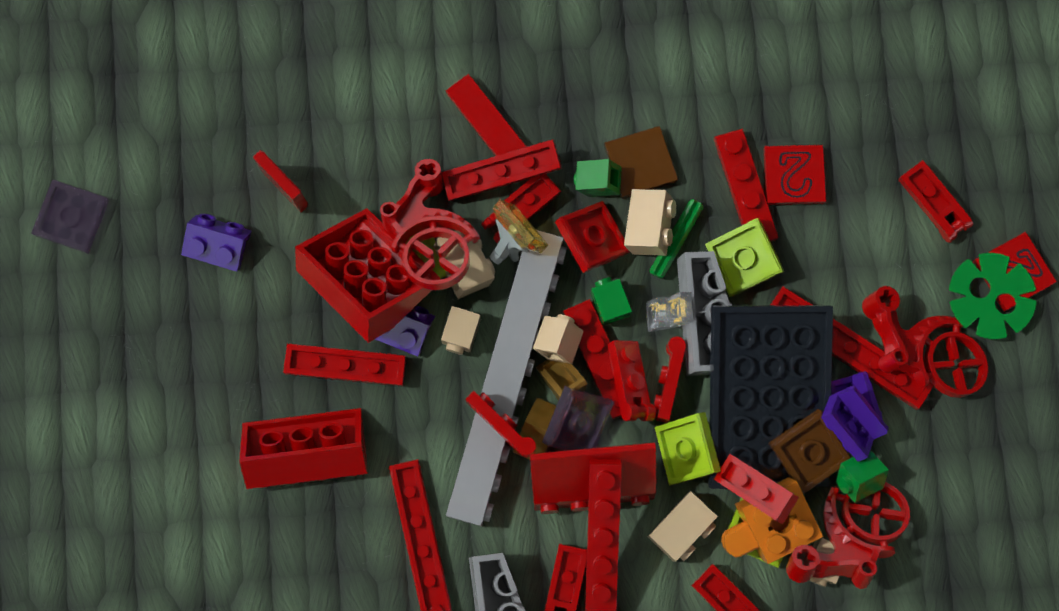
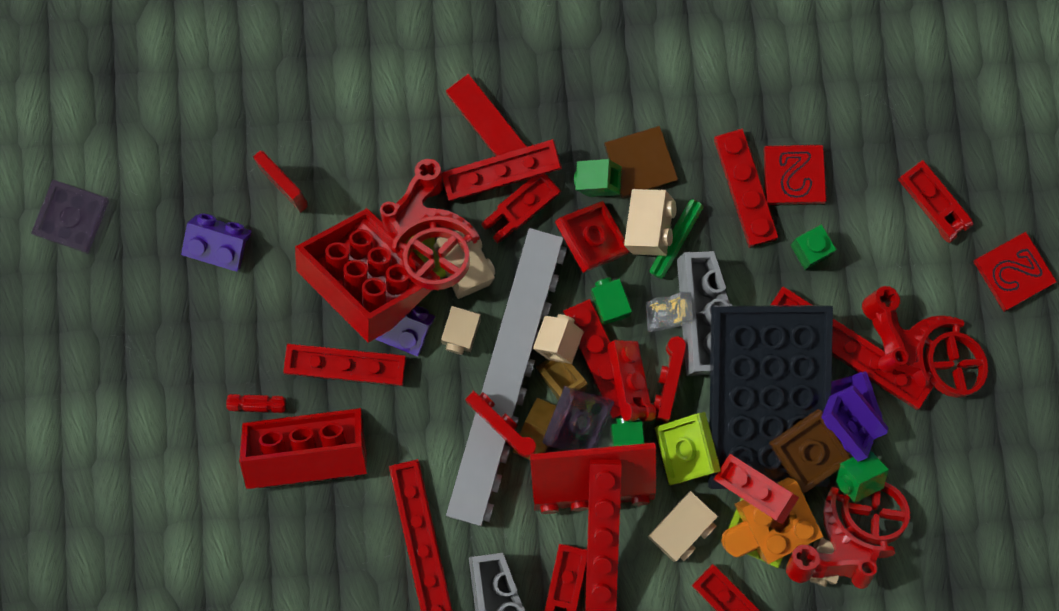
clear yellow piece [489,199,549,265] -> none
lime tile [705,218,785,297] -> none
green piece [949,253,1037,339] -> none
none -> red axle [226,394,286,413]
none -> green brick [610,418,644,446]
none -> green brick [790,224,836,270]

